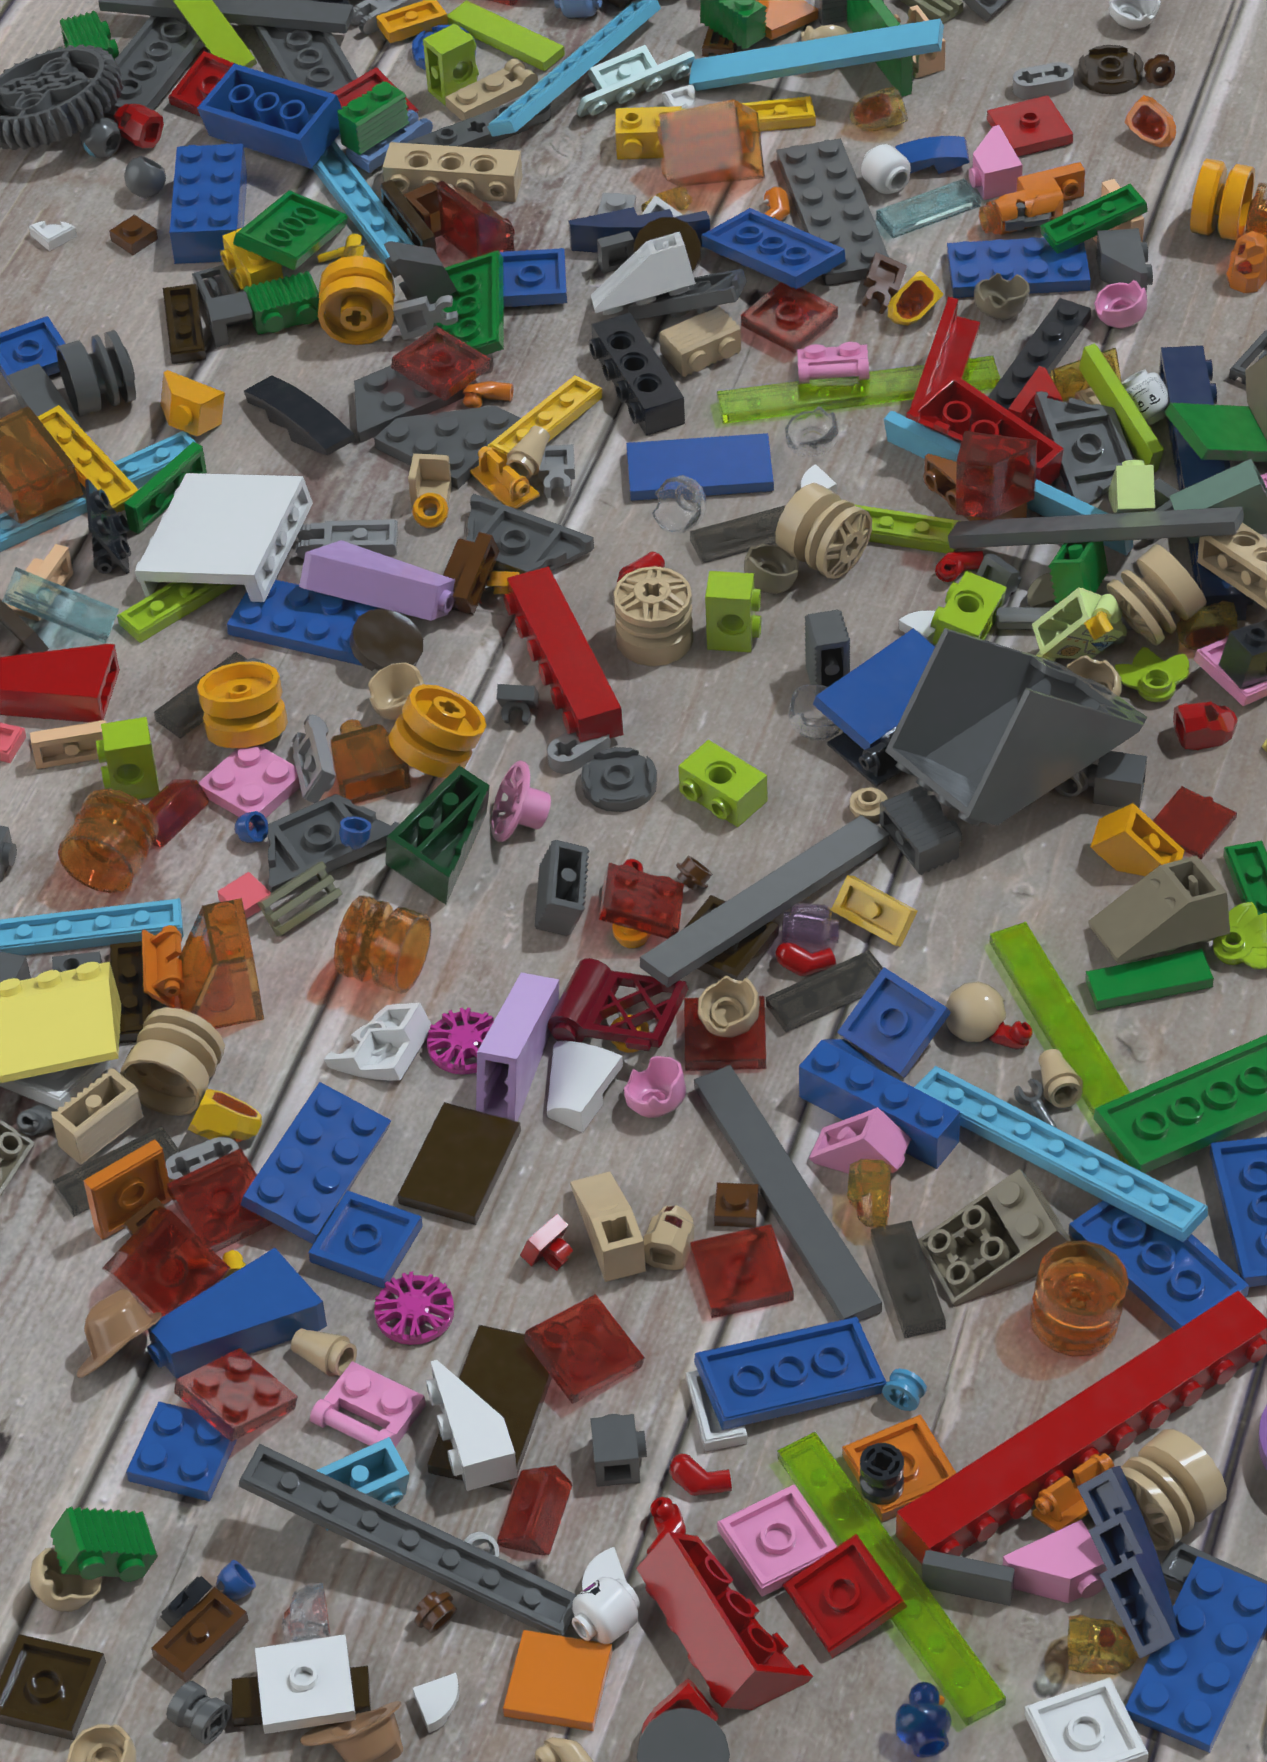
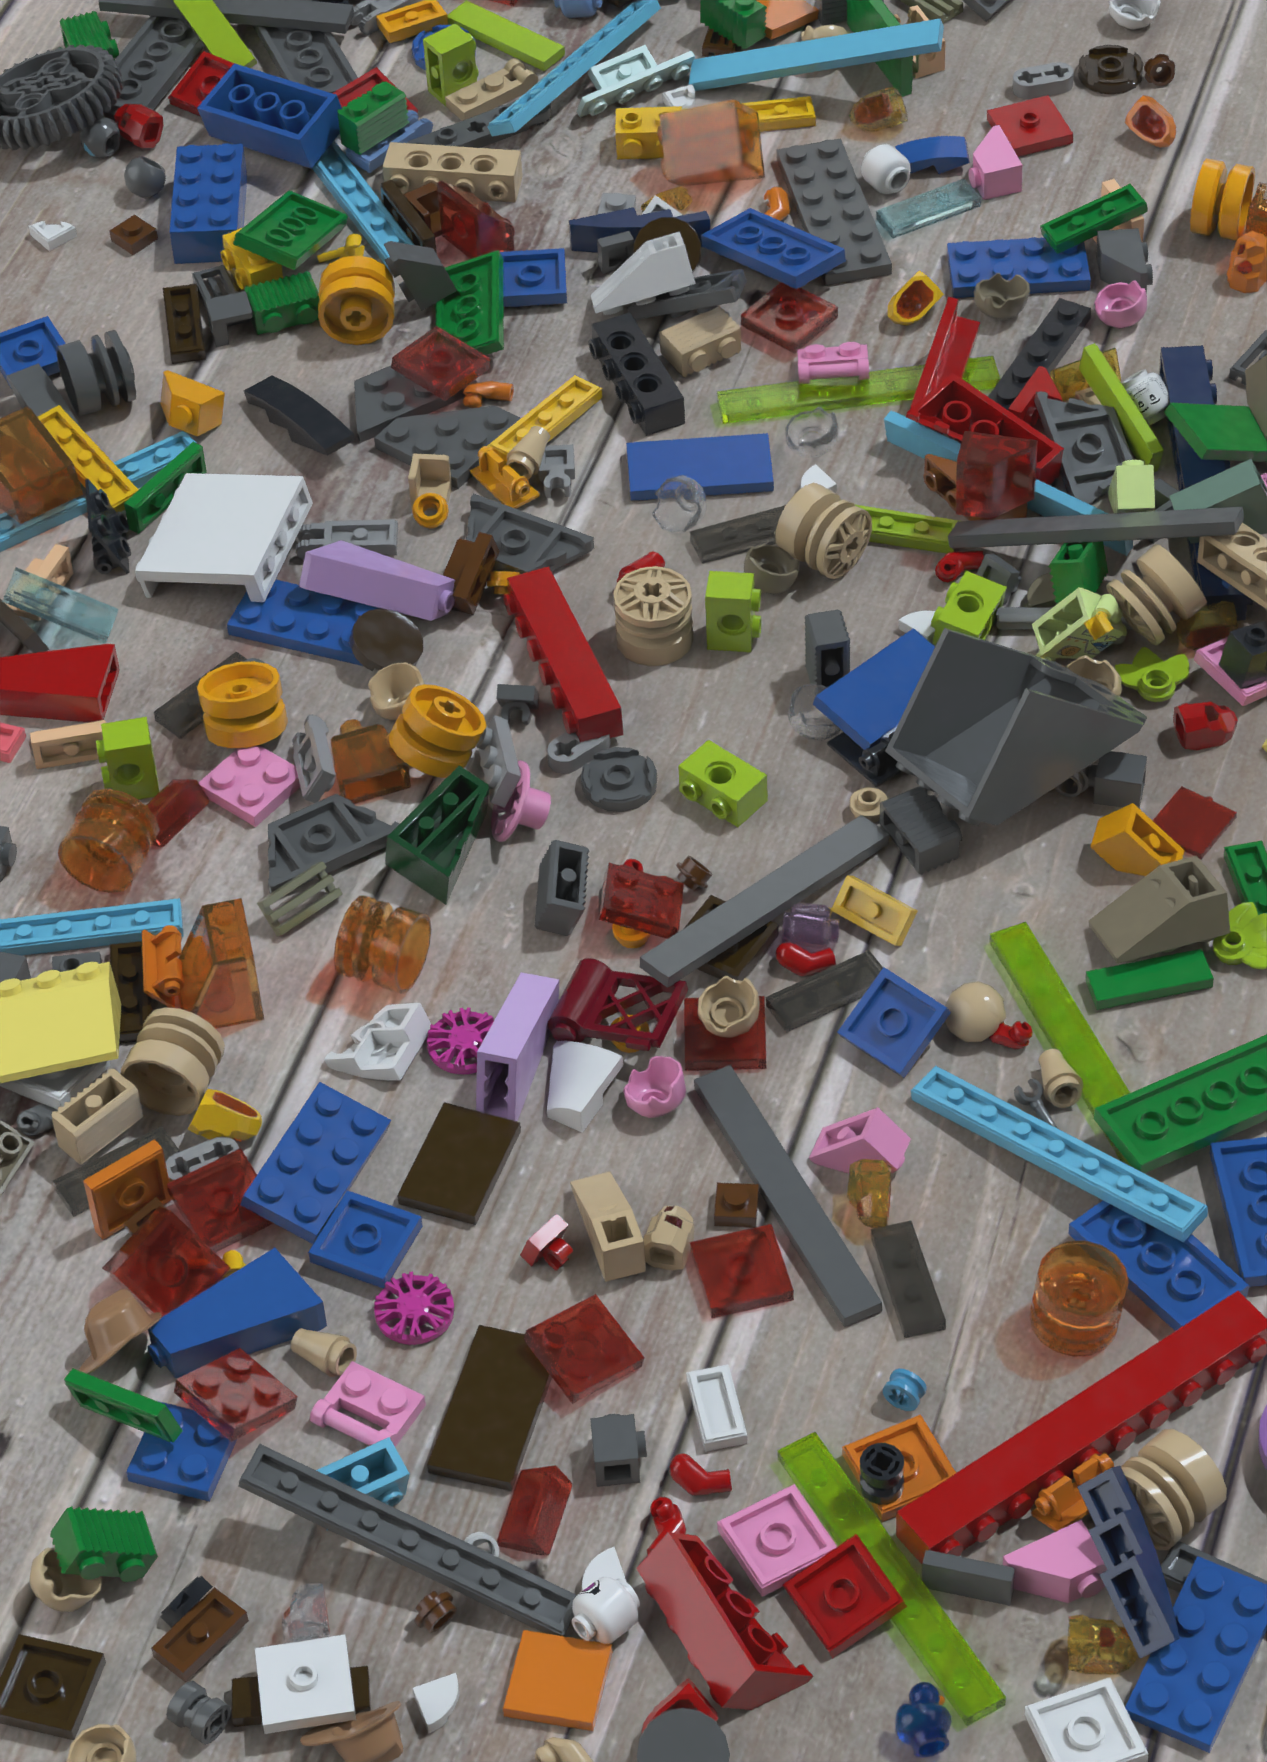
lime tile [117,582,236,643] -> none
blue hinge [216,1560,256,1600] -> none
coral tile [217,872,271,922] -> none
blue hinge [234,811,268,843] -> none
blue hinge [339,817,371,850] -> none
light grey plate [393,295,458,340] -> none
white slope [426,1360,518,1491] -> none
blue tile [694,1317,887,1430] -> none
blue wedge [799,1039,960,1169] -> none
plate [862,252,907,314] -> none
dark tan slope [917,1168,1077,1306] -> none
orange plate [979,162,1085,235] -> none
none -> green tile [64,1368,183,1442]
none -> light grey plate [476,715,521,808]

